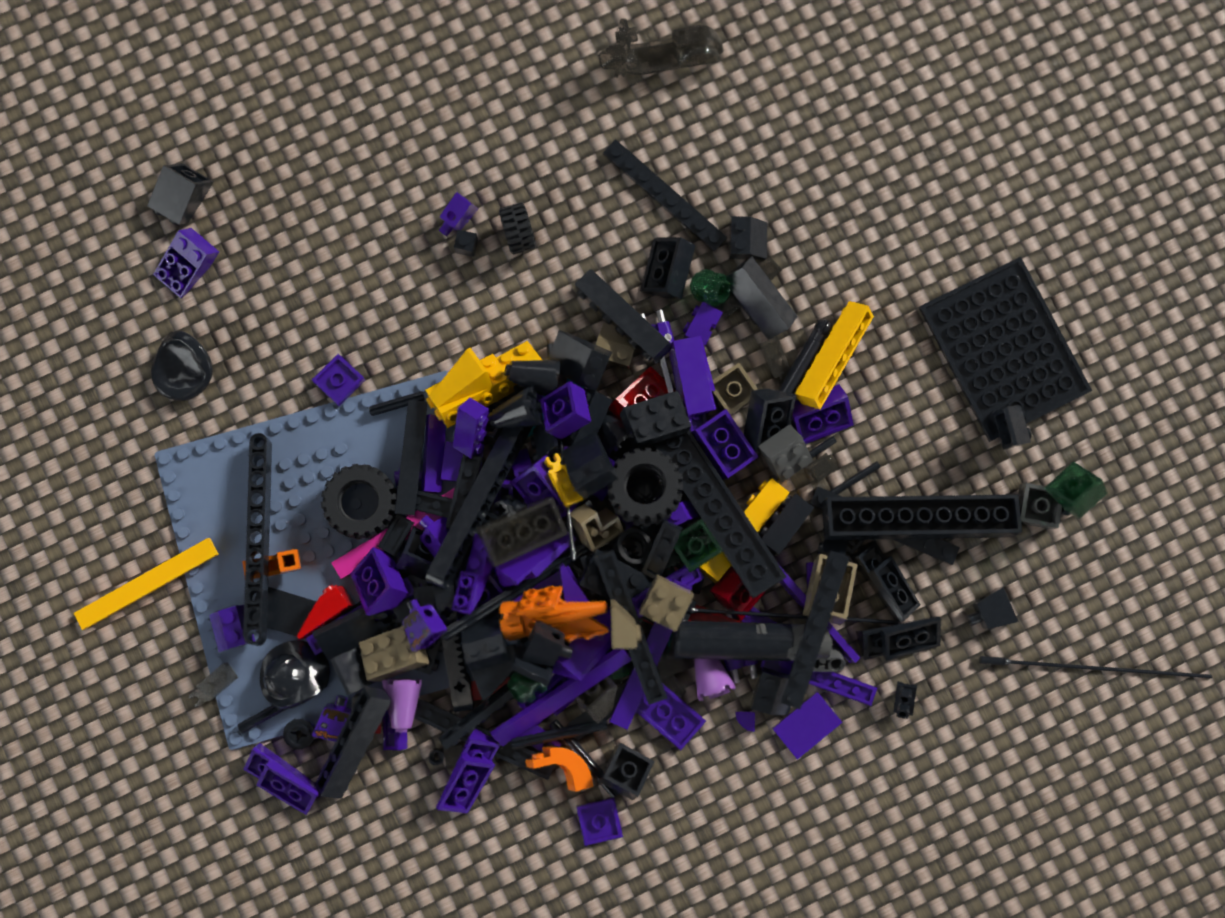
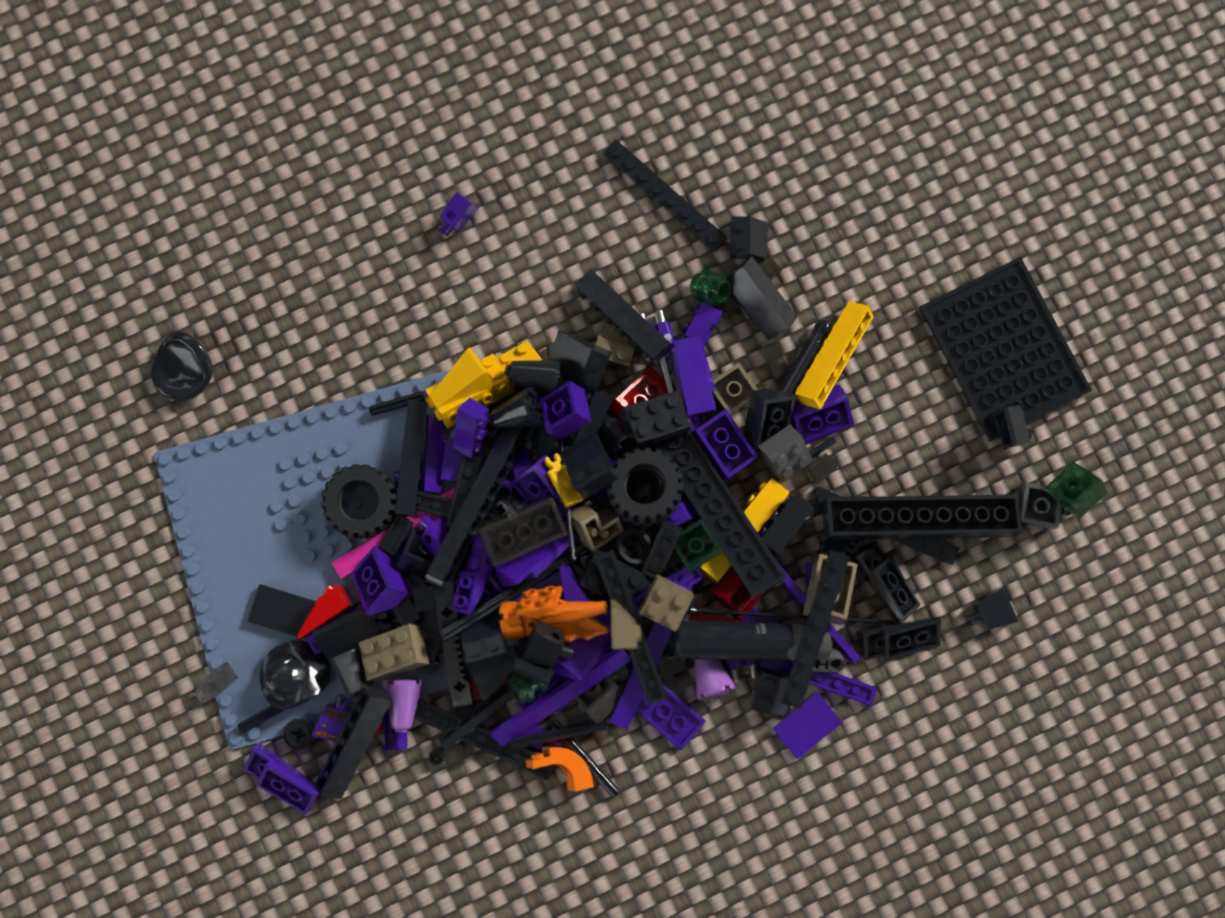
yellow tile [74,538,219,630] -> none
black slope [147,163,214,225] -> none
dark purple slope [153,228,219,298] -> none
dark purple slope [209,605,255,652] -> none
orange arch [242,549,301,579] -> none
black beam [243,433,272,646] -> none
dark purple tile [311,354,366,406] -> none
dark purple torso [403,599,447,651] -> none
dark purple slope [436,728,500,813] -> none
black brick [454,230,478,257] -> none
black tyre [499,202,536,255] -> none
dark purple tile [576,798,623,846] -> none
clear smoke piece [598,18,724,78] -> none
black brick [598,743,655,800] -> none
black slope [640,237,696,299] -> none
dark purple tile [735,711,755,732] -> none
black bar [816,461,881,508] -> none
black hips [893,681,917,719] -> none
black piece [979,656,1212,678] -> none

